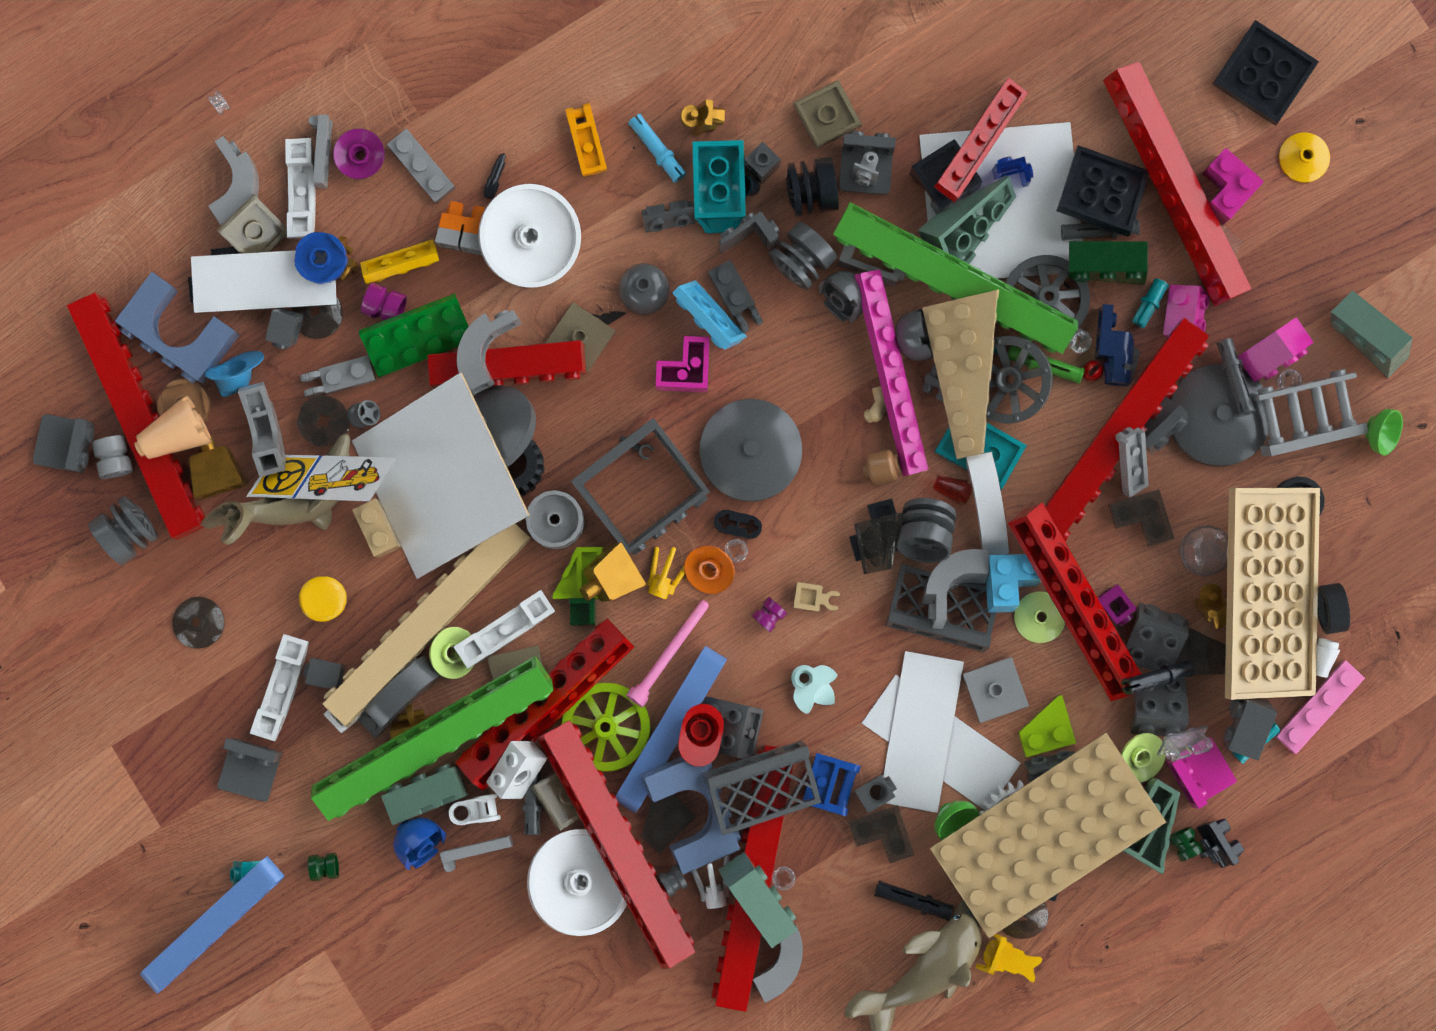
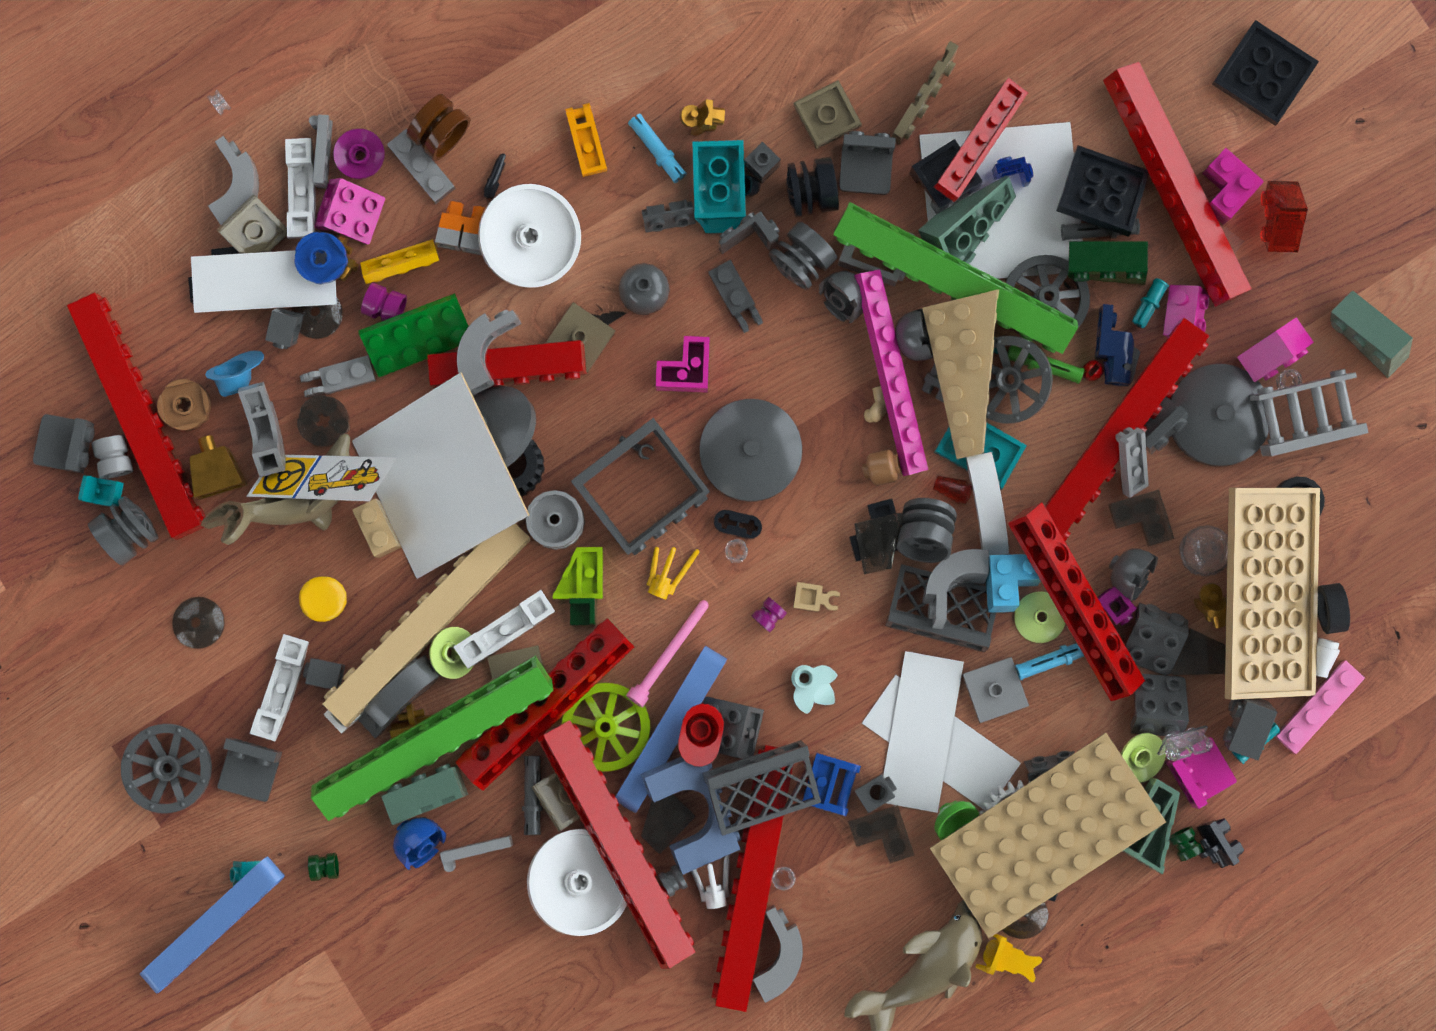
sand blue arch [115,272,240,384] -> none
light nougat cone [134,396,212,459] -> none
dark grey wheel [347,400,380,428] -> none
white piece [449,793,501,825] -> none
white brick [487,741,547,799] -> none
torso [579,542,646,602] -> none
medium azure plate [673,280,747,350] -> none
orange dish [684,546,735,594] -> none
sand green wedge [719,852,798,948] -> none
light grey hinge [851,152,879,187] -> none
black pin [874,880,954,921] -> none
lime wing [1018,695,1076,757] -> none
clear bush [1068,328,1092,353] -> none
black pin [1121,660,1195,695] -> none
dark grey pin [1216,338,1256,416] -> none
yellow dish [1279,132,1330,183] -> none
bright green piece [1365,409,1403,456] -> none
none -> teal bracket [78,475,124,507]
none -> dark grey wheel [121,724,212,813]
none -> dark pink bracket [315,178,385,245]
none -> reddish brown wheel [406,94,471,161]
none -> dark tan wing [892,41,959,144]
none -> medium azure pin [1015,643,1084,680]
none -> dark grey cylinder [1109,548,1158,601]
none -> clear red brick [1260,181,1308,253]

